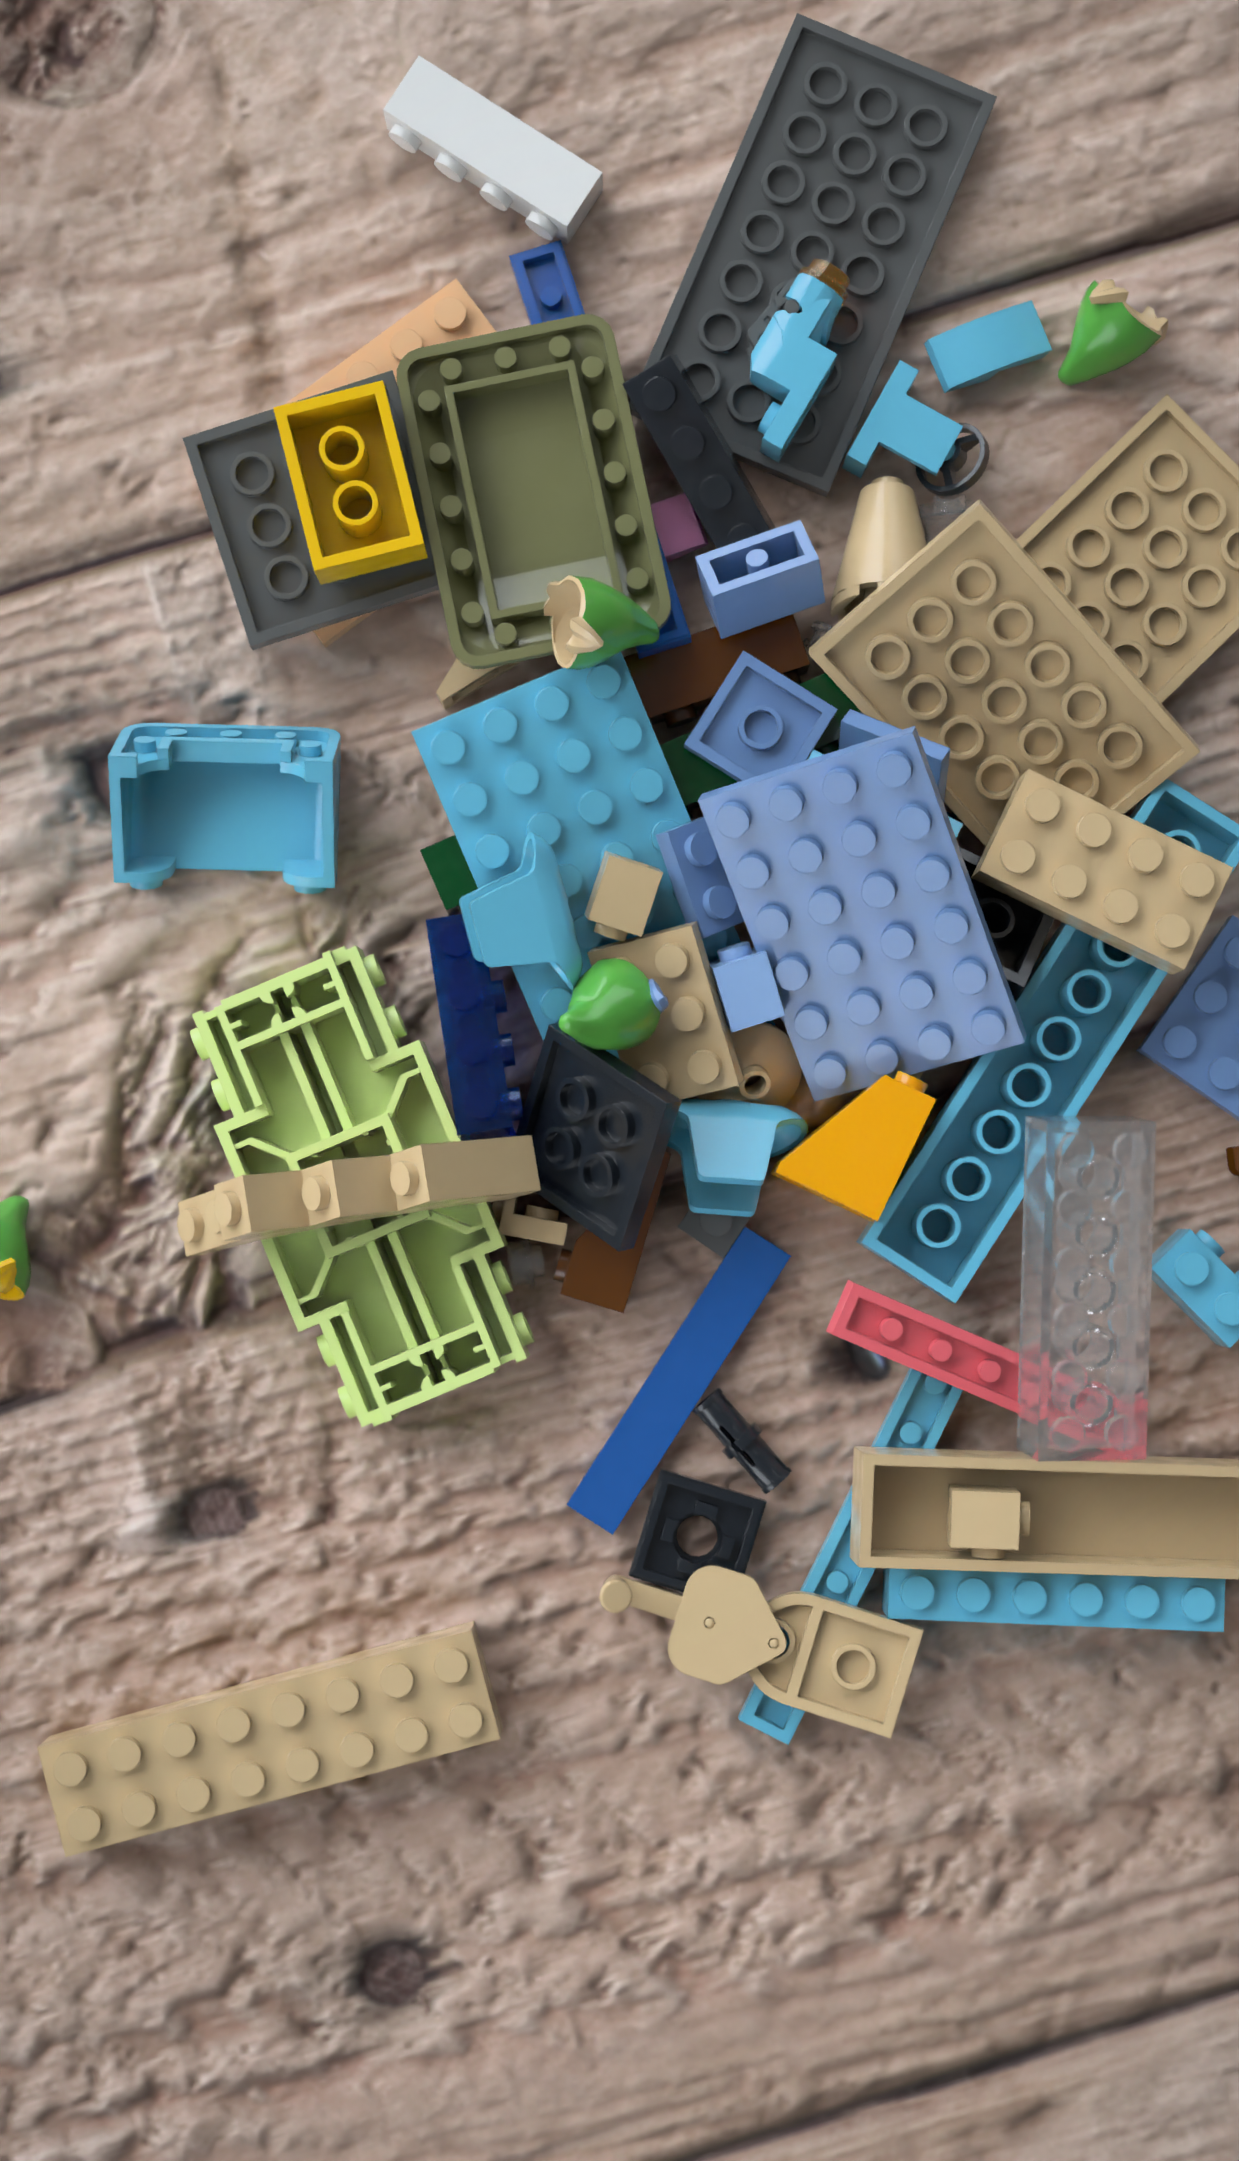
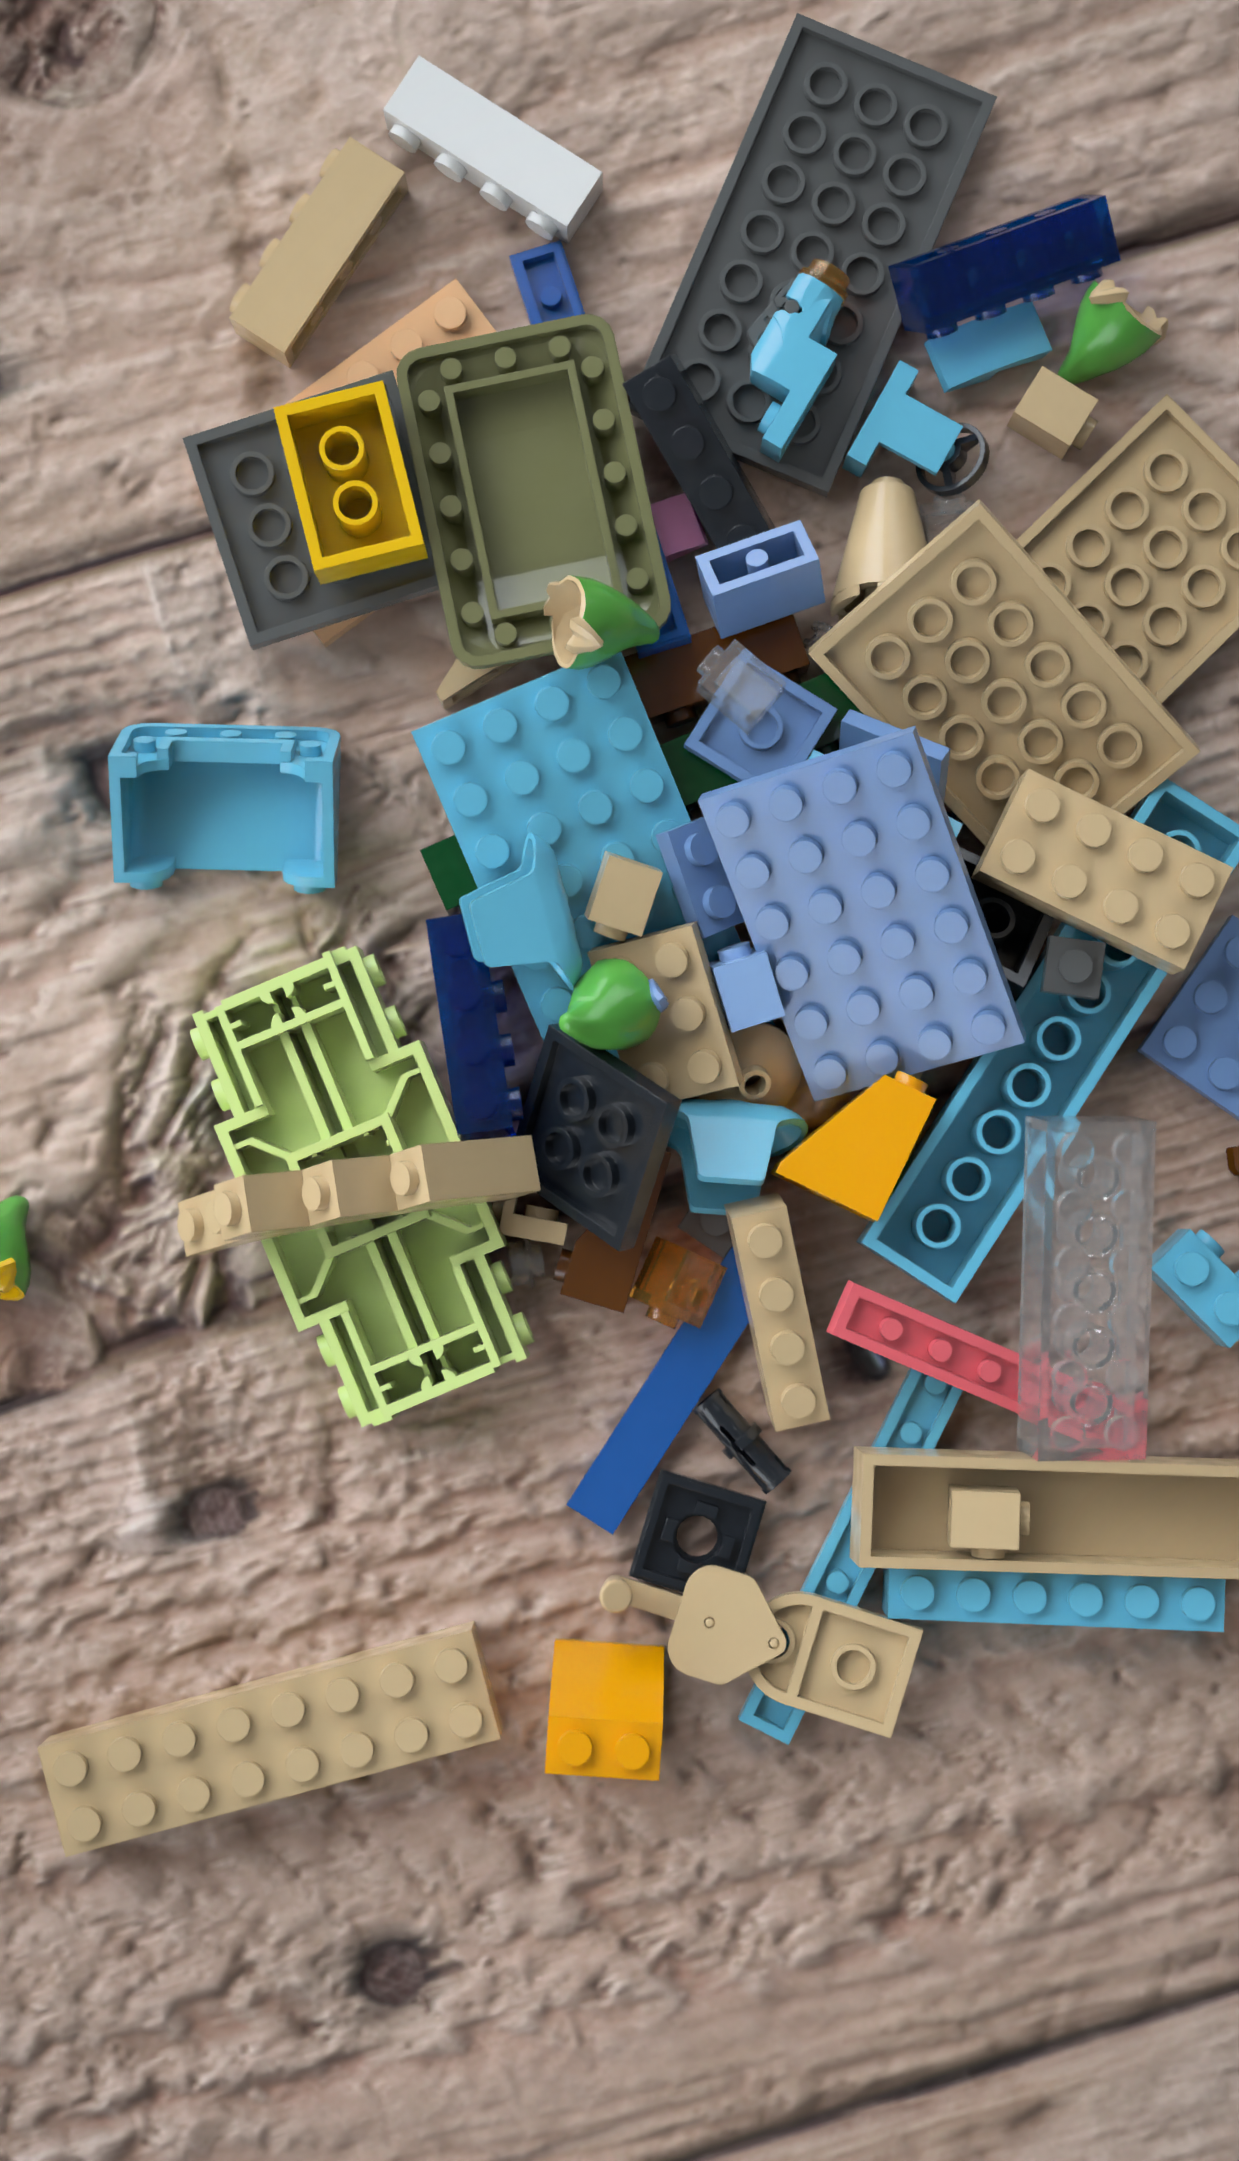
none -> tan brick [229,137,409,368]
none -> light orange slope [545,1638,665,1781]
none -> clear orange brick [629,1236,727,1329]
none -> clear brick [696,639,787,735]
none -> tan brick [724,1192,830,1432]
none -> clear blue brick [888,194,1121,339]
none -> tan brick [1007,366,1098,460]
none -> dark grey plate [1040,935,1106,1000]

